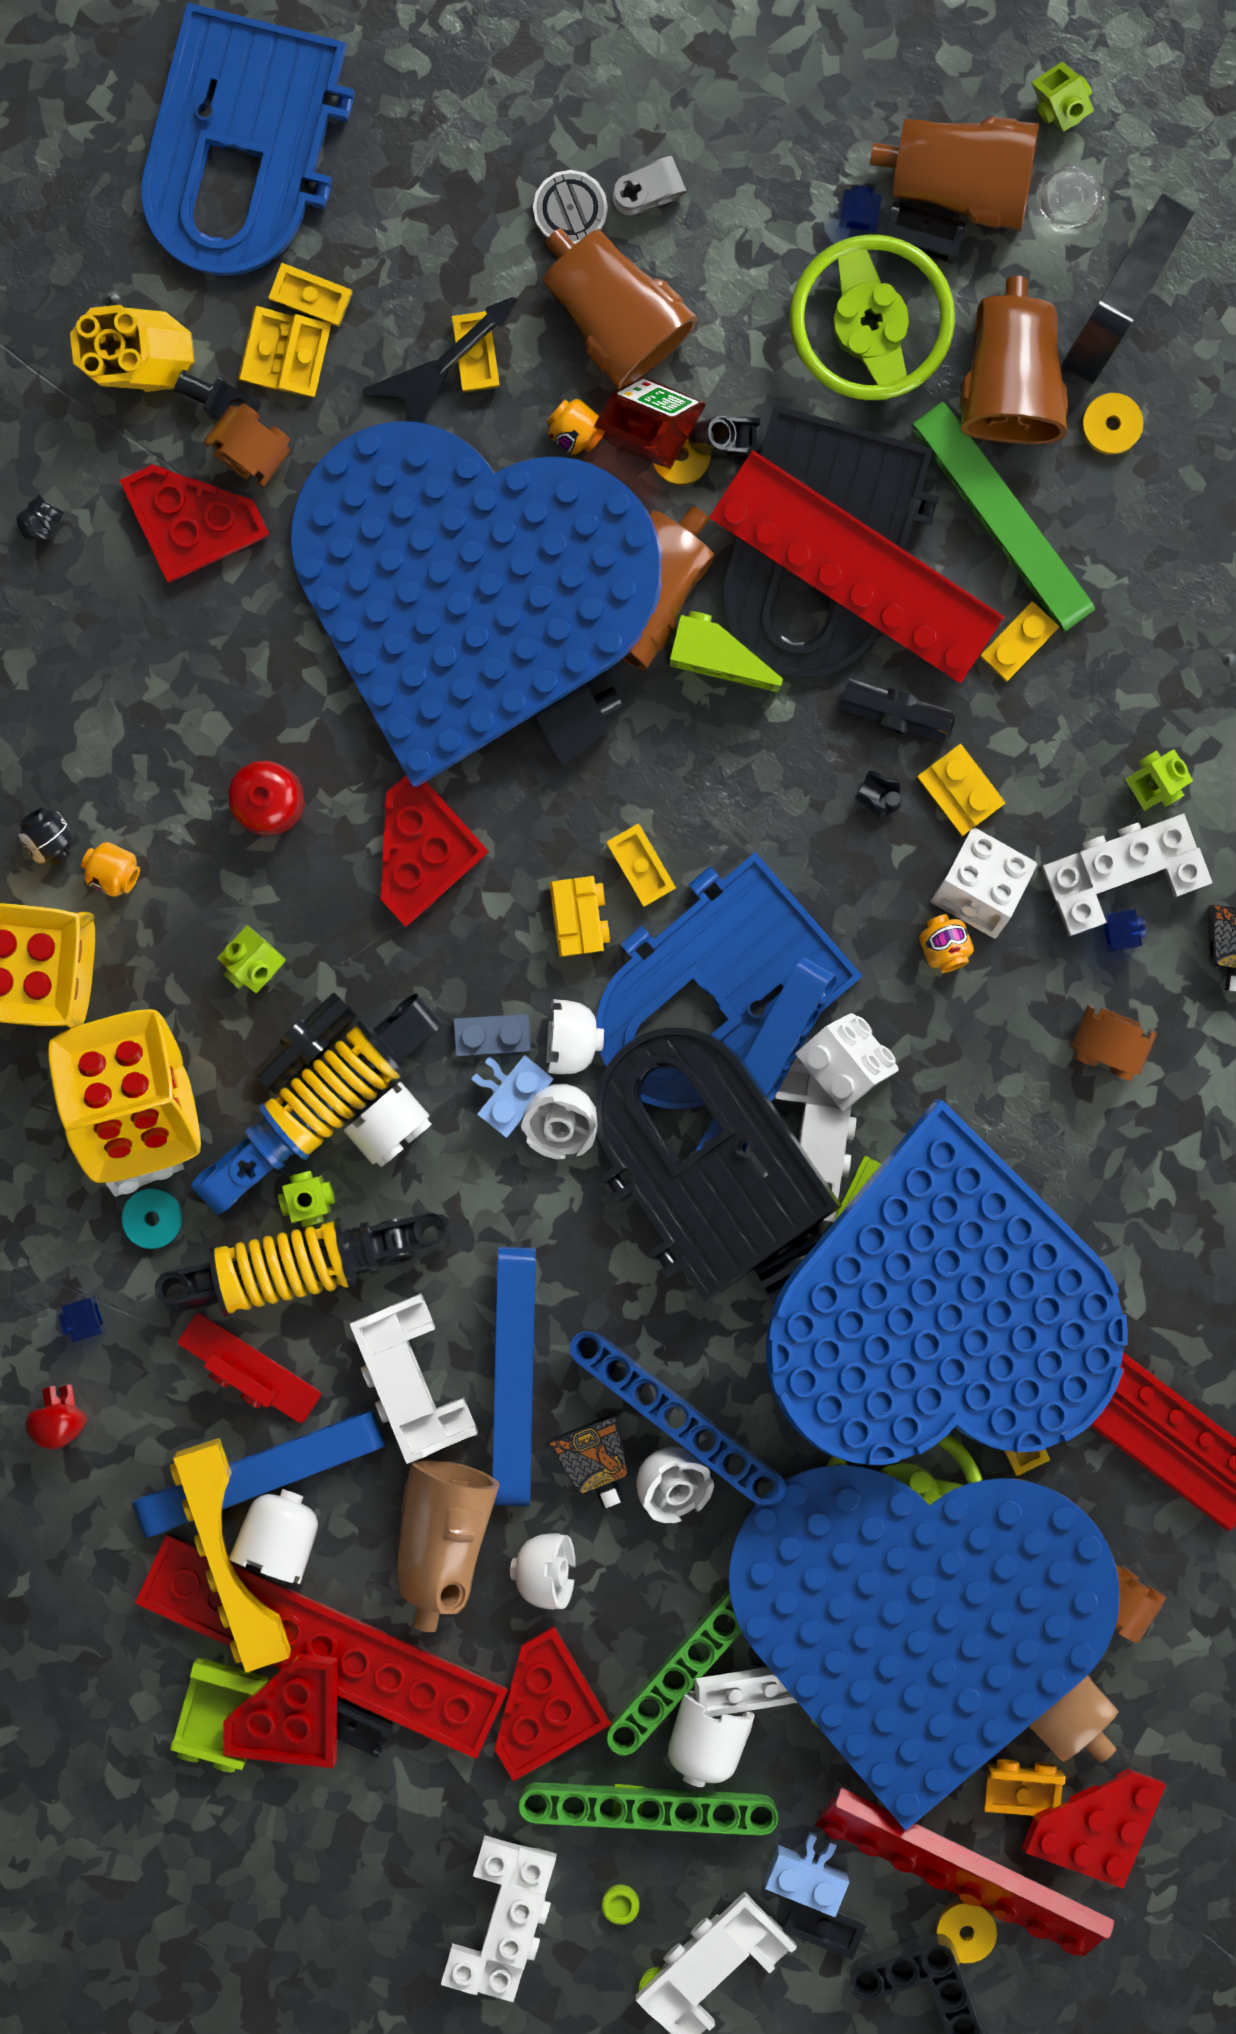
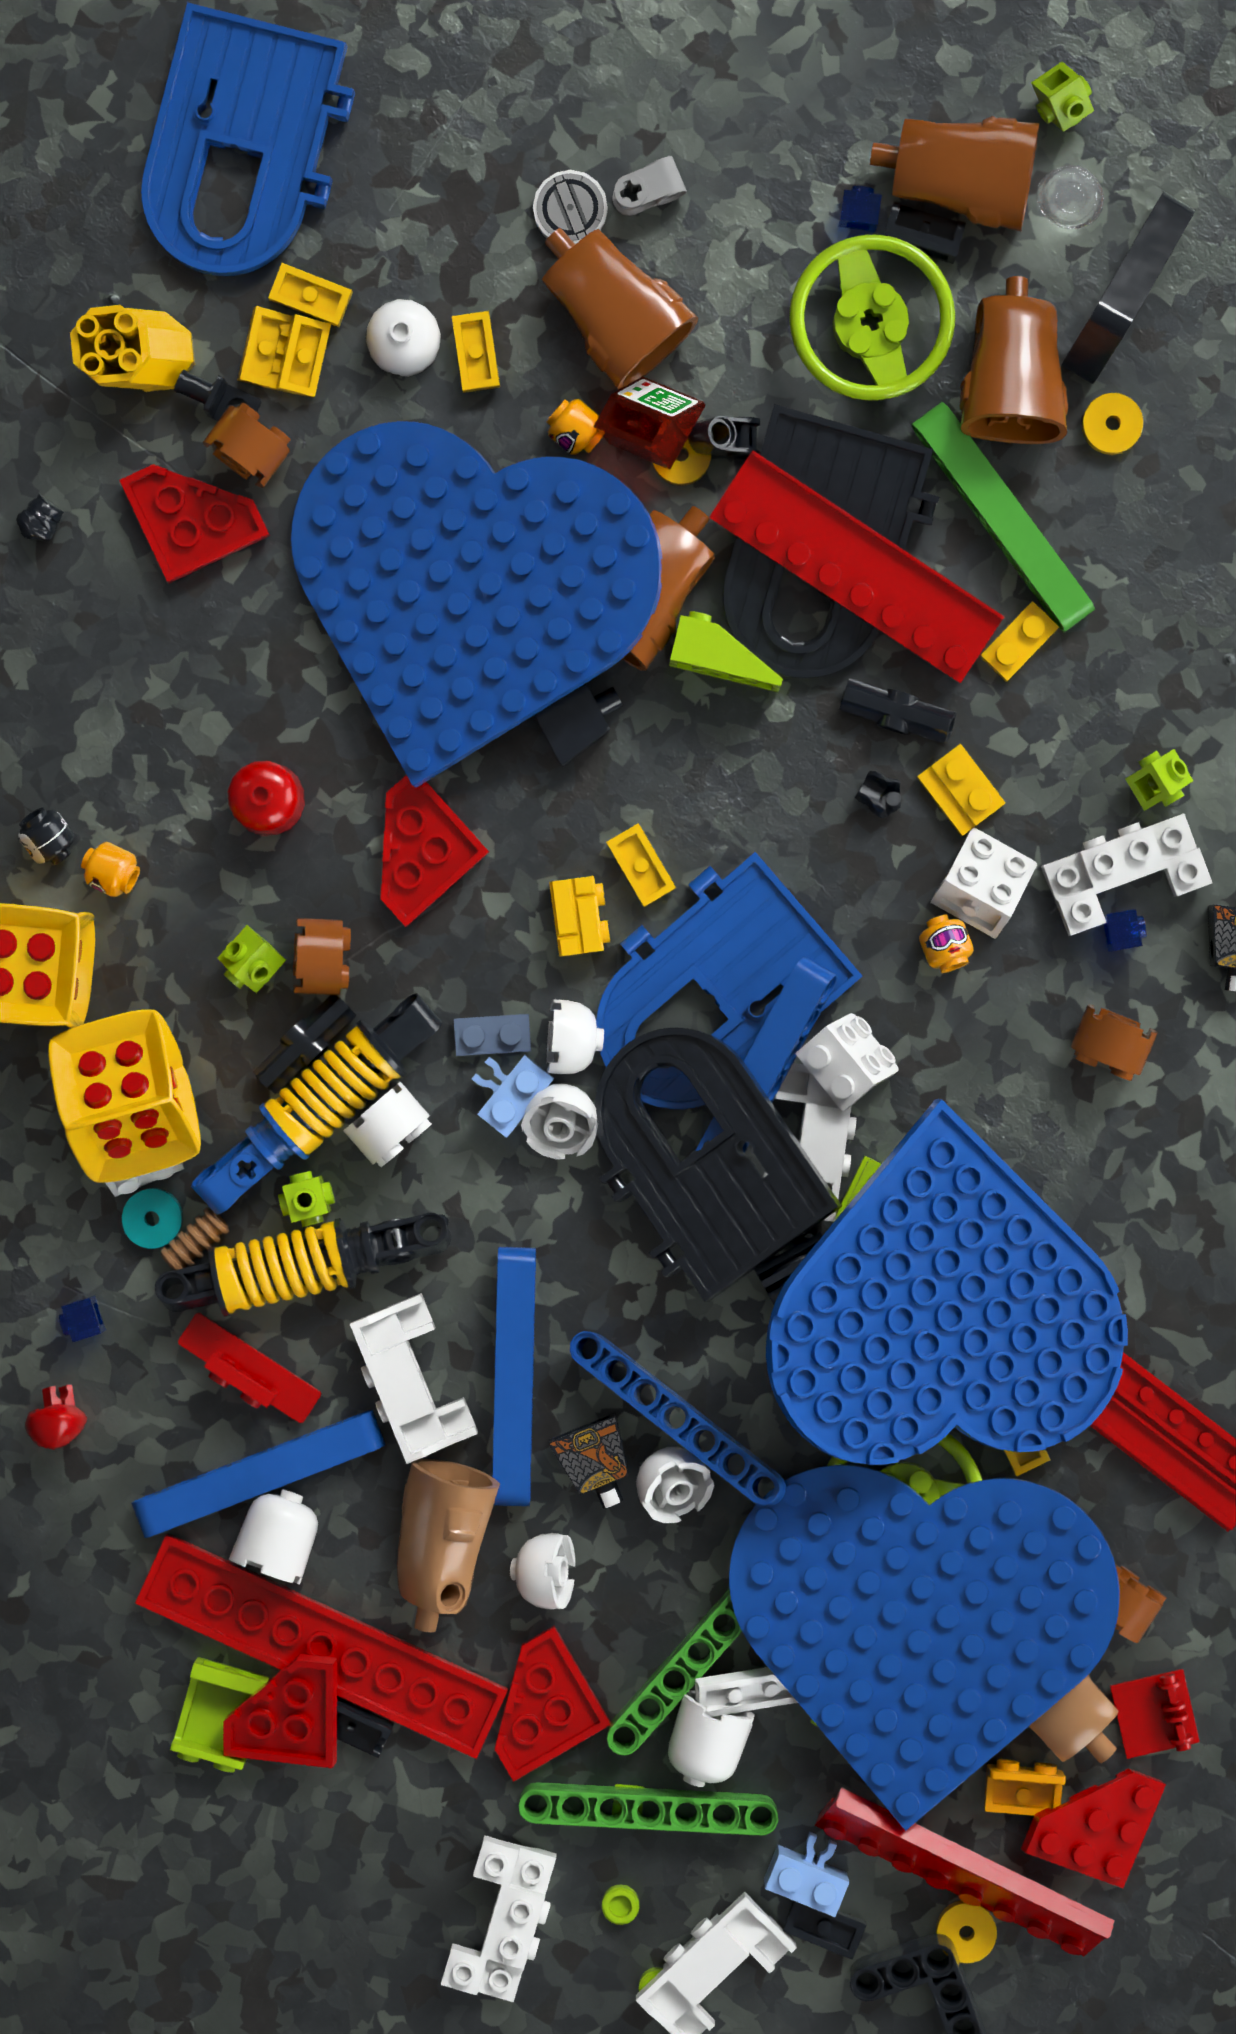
yellow arch [170,1438,291,1672] -> none
black piece [362,297,517,423] -> none
none -> medium nougat piece [161,1207,229,1270]
none -> dark orange brick [293,918,351,995]
none -> white cylinder [366,299,441,377]
none -> red hinge [1110,1669,1200,1759]

